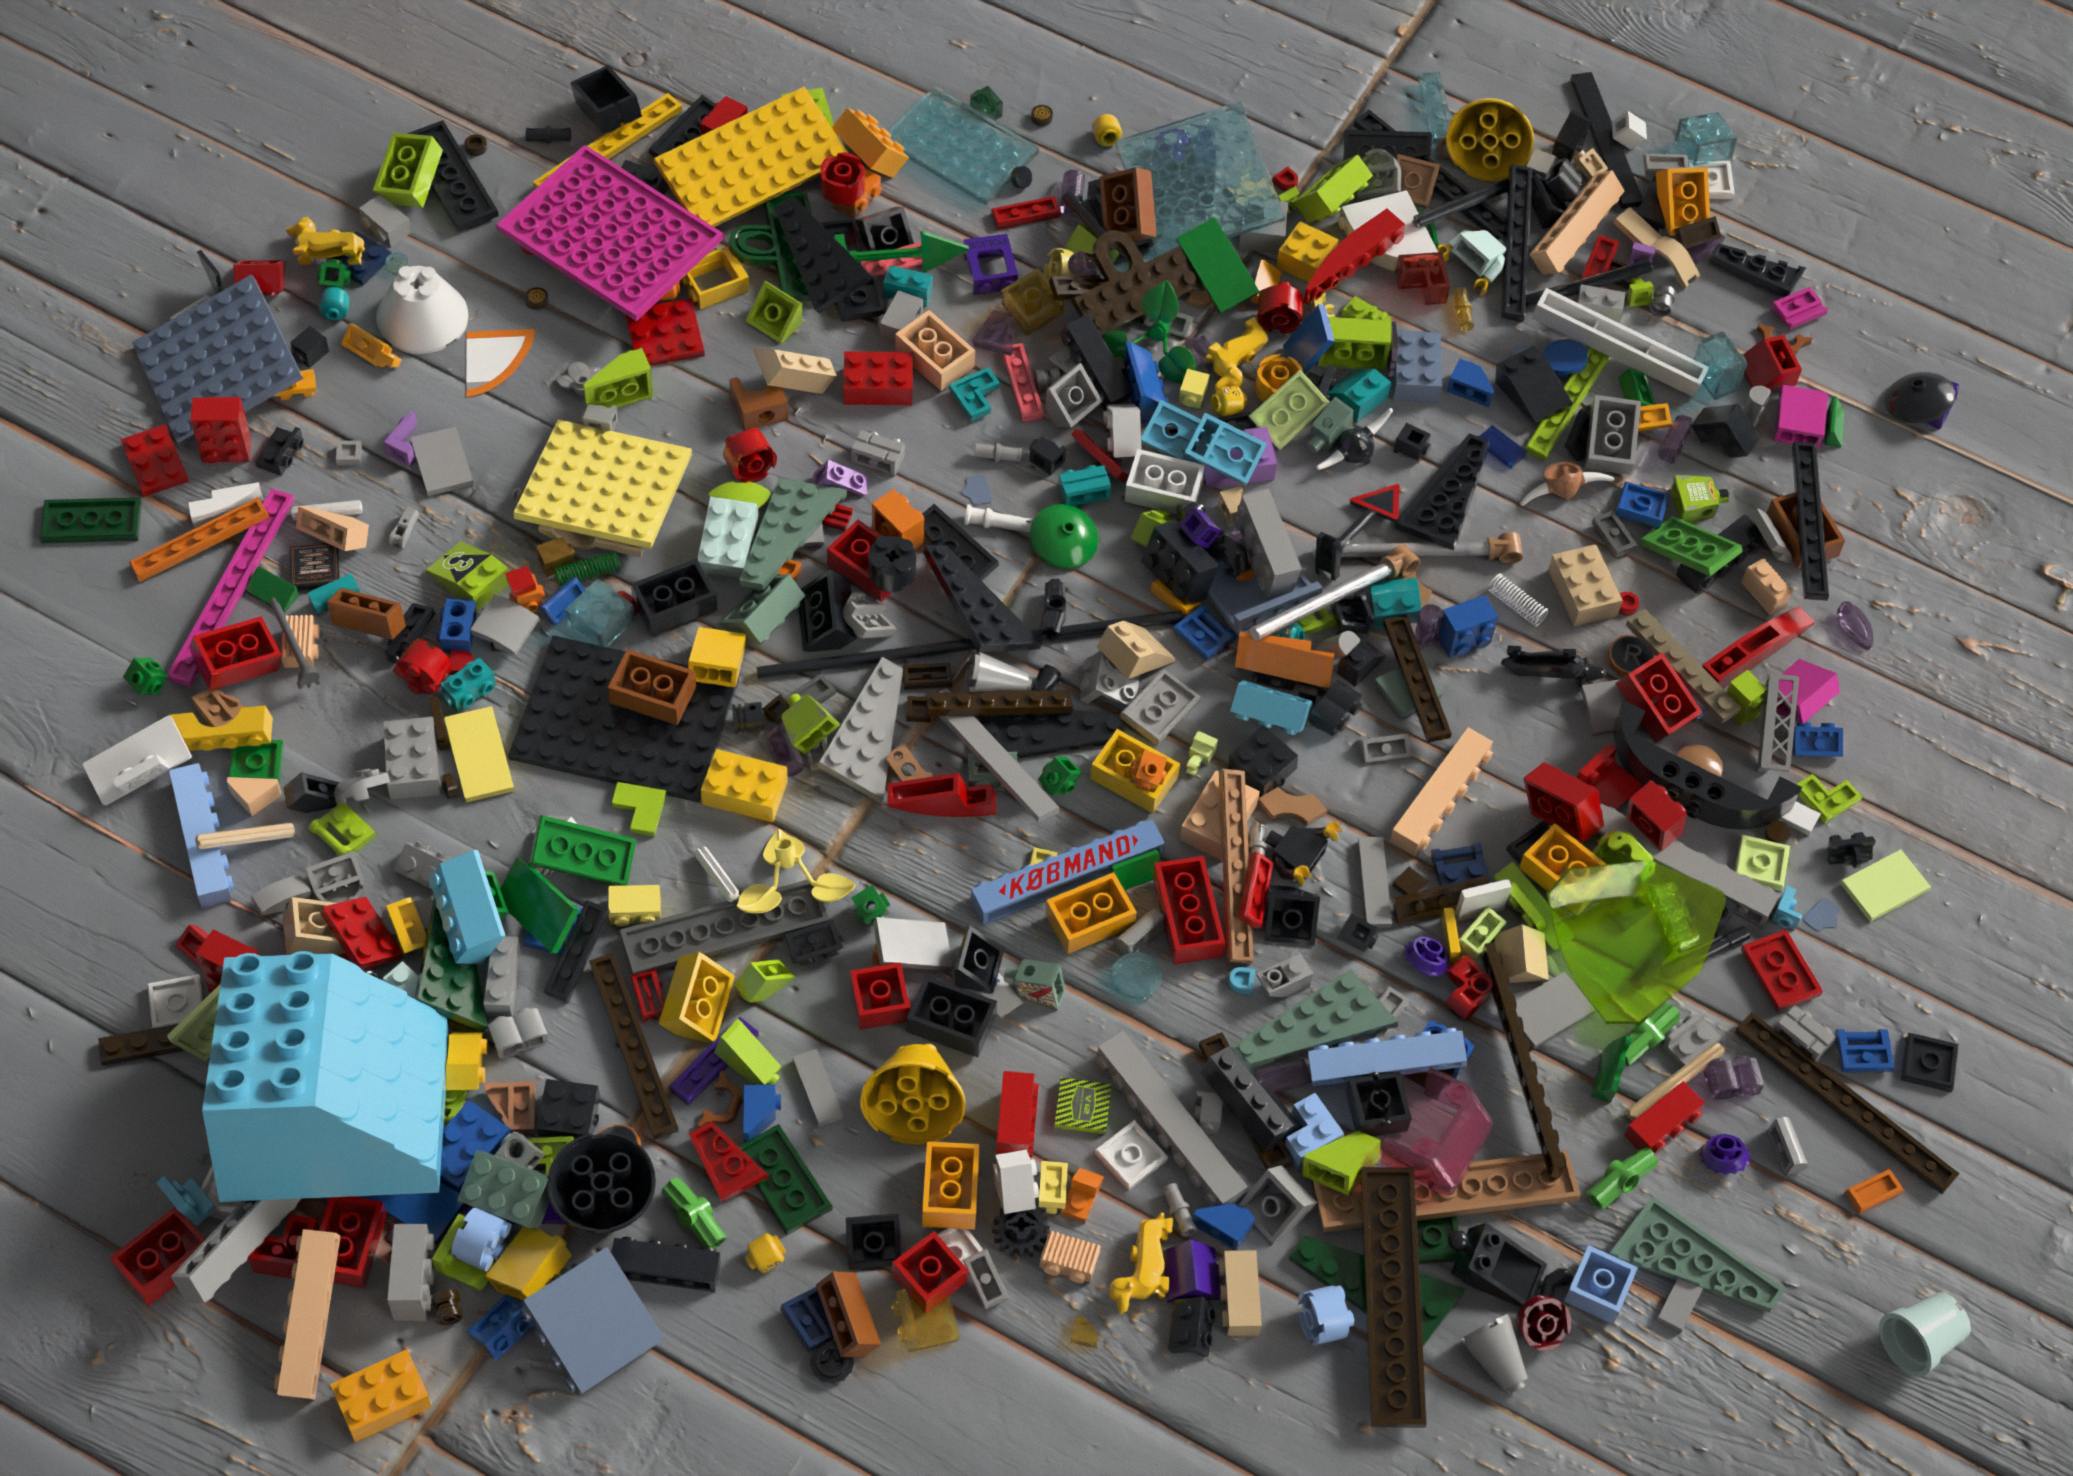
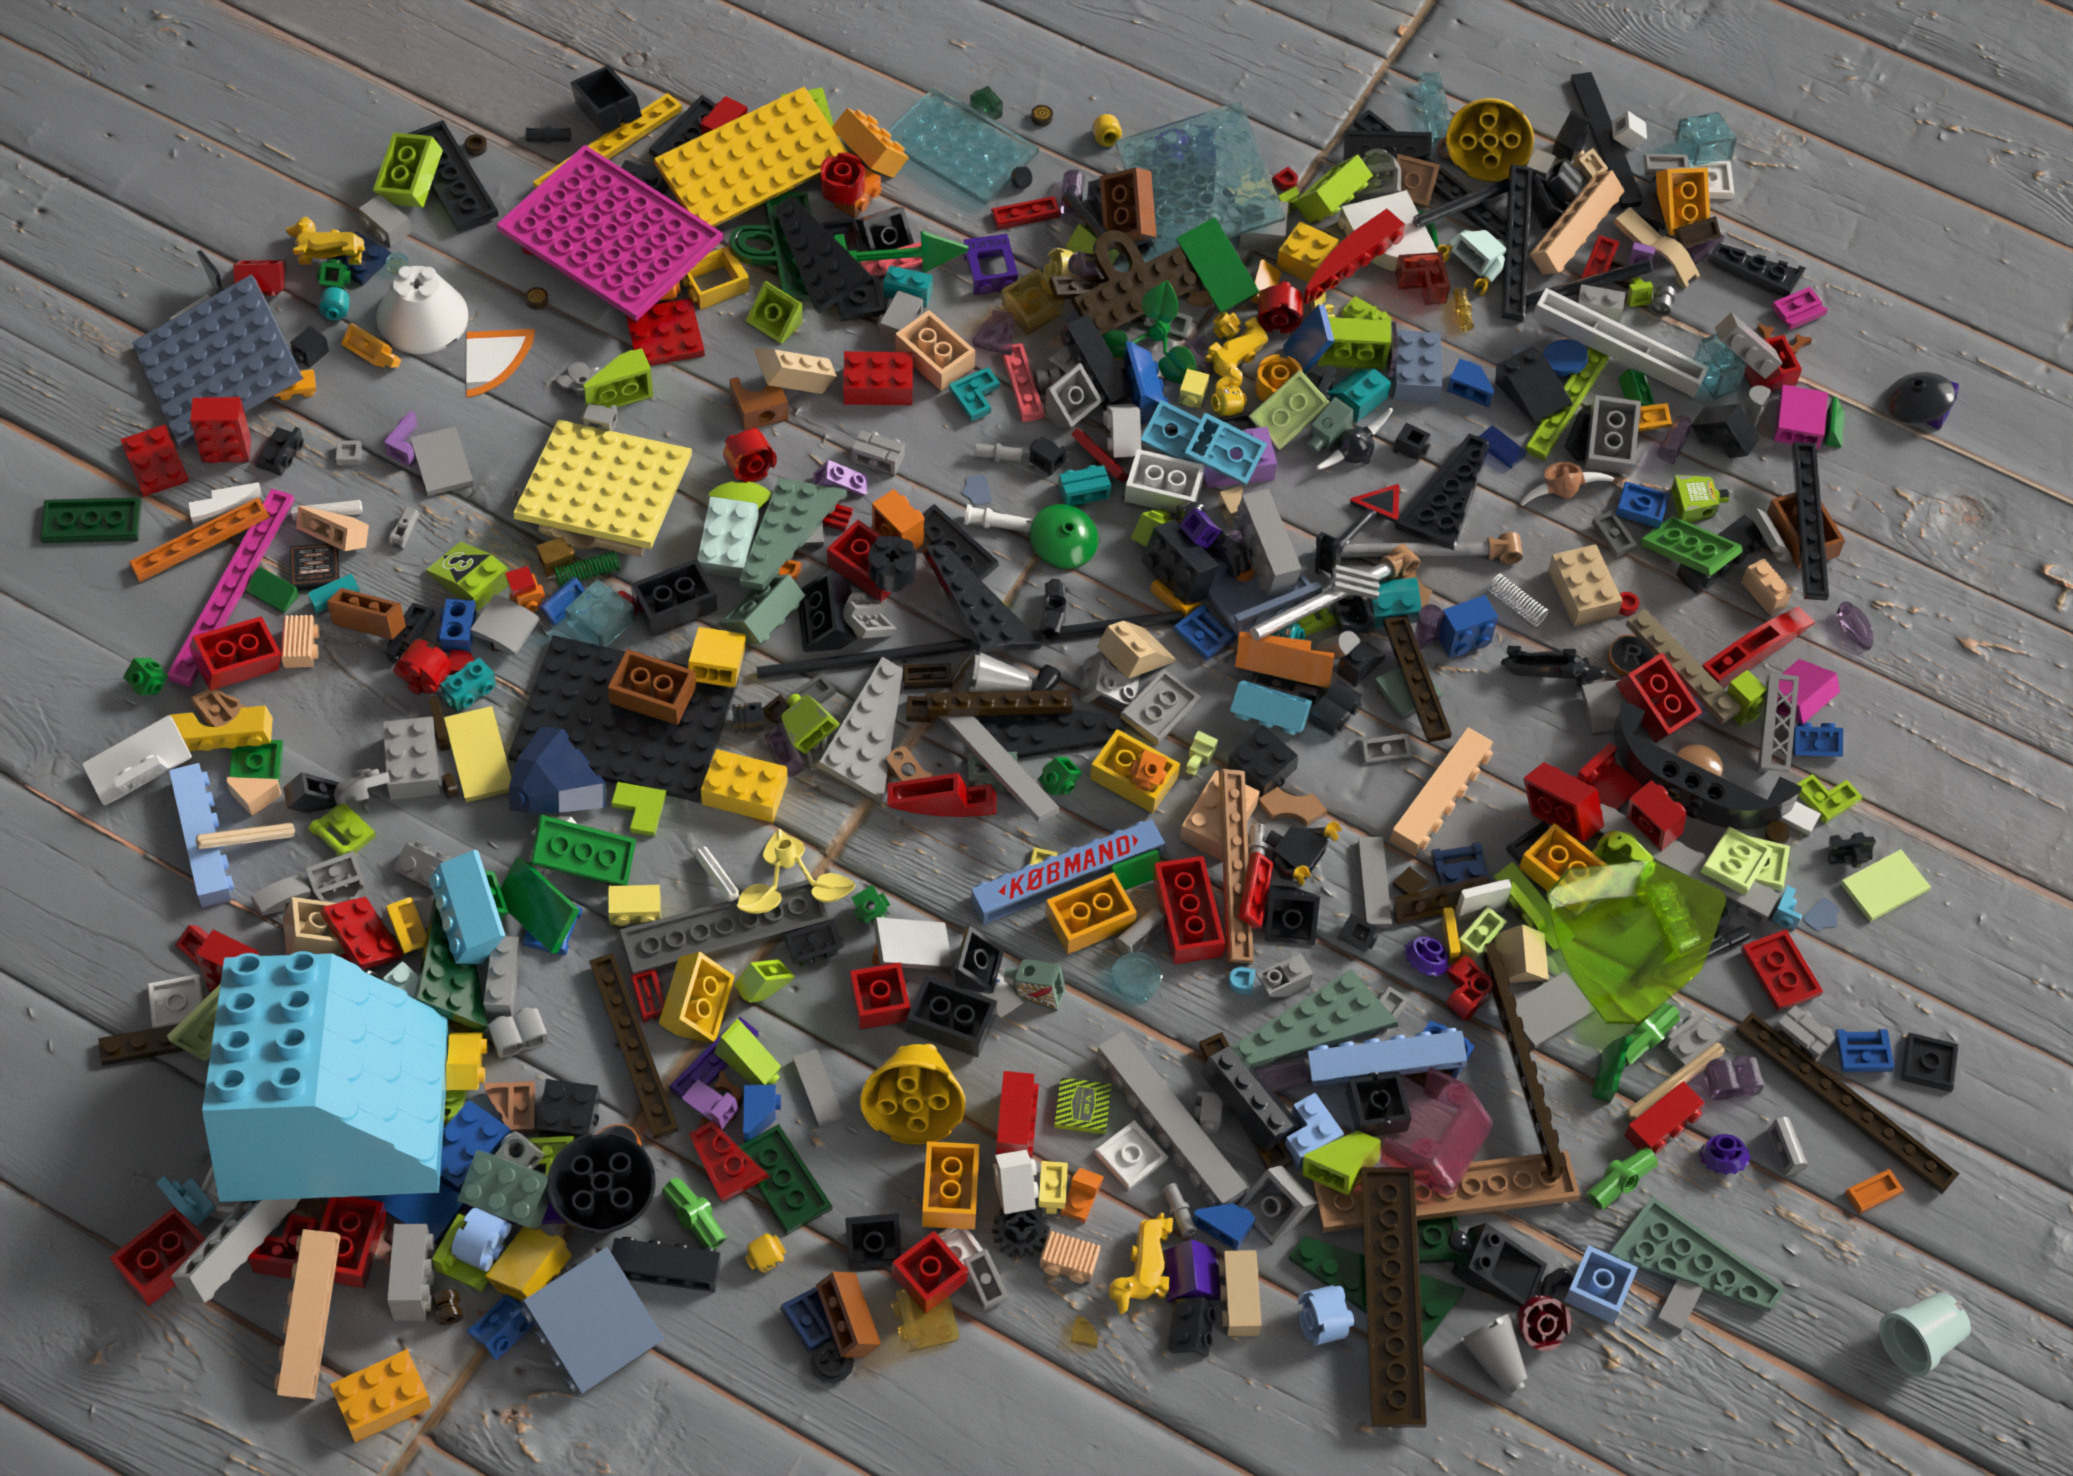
dark grey piece [271,598,320,689] -> none
black tile [543,900,610,1003] -> none
none -> dark blue brick [509,727,606,813]
none -> medium lavender bracket [682,1080,739,1129]
none -> yellow gear [1213,312,1241,340]
none -> light grey tile [1332,565,1380,600]
none -> yellowish green tile [1701,826,1773,896]
none -> light grey brick [1715,312,1782,379]

